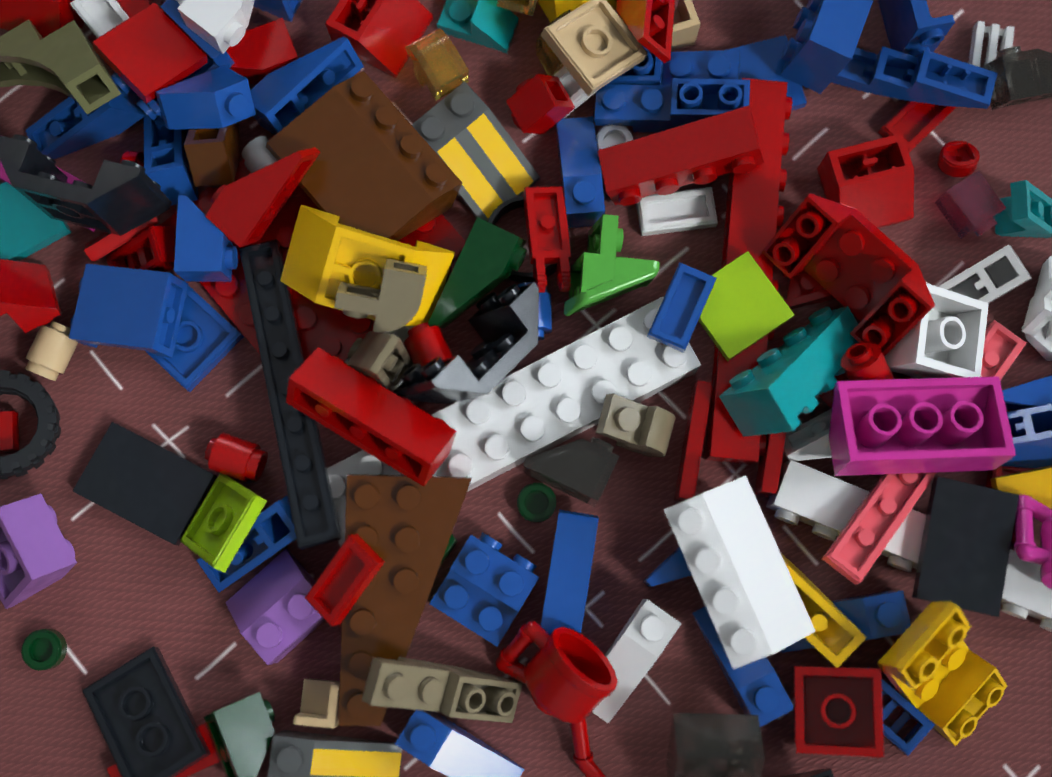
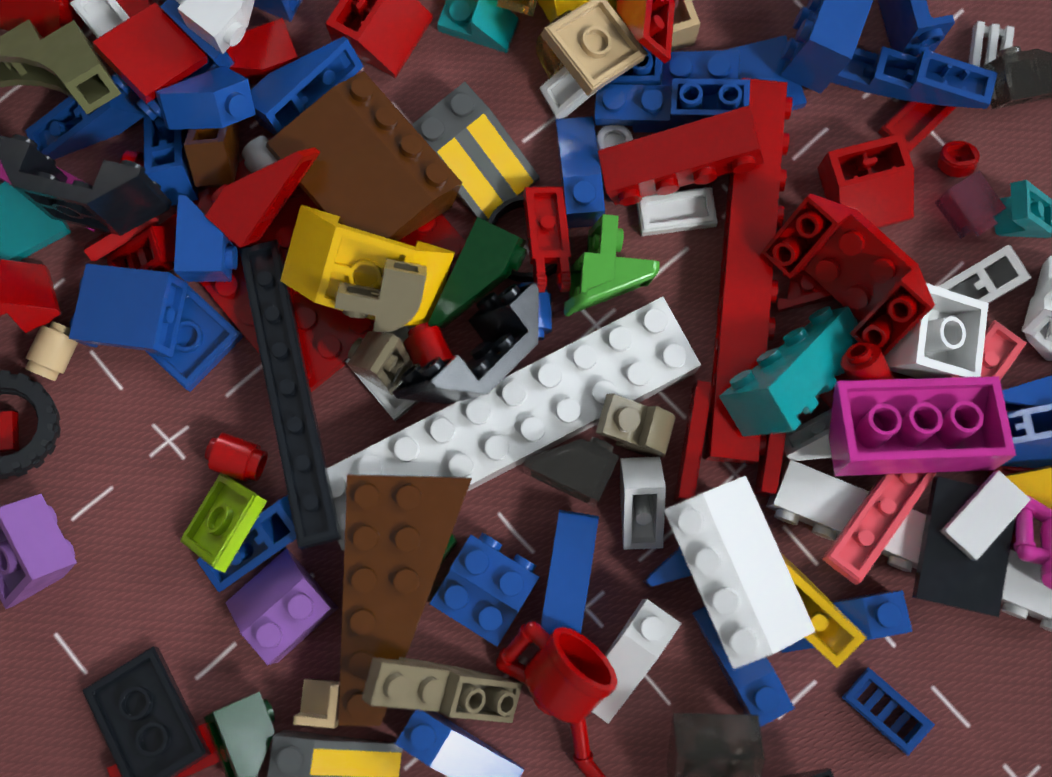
dark green tile [21,629,67,670] -> none
black tile [73,422,217,546] -> none
red brick [286,347,457,487] -> none
red tile [305,534,385,627] -> none
clear yellow brick [405,28,469,101] -> none
red brick [506,74,575,134] -> none
dark green tile [517,483,556,523] -> none
blue tile [647,262,717,353] -> none
lime tile [698,251,795,362] -> none
red brick [794,666,884,758] -> none
yellow slope [877,601,1007,747] -> none
none -> white slope [620,457,666,550]
none -> white tile [940,471,1031,560]

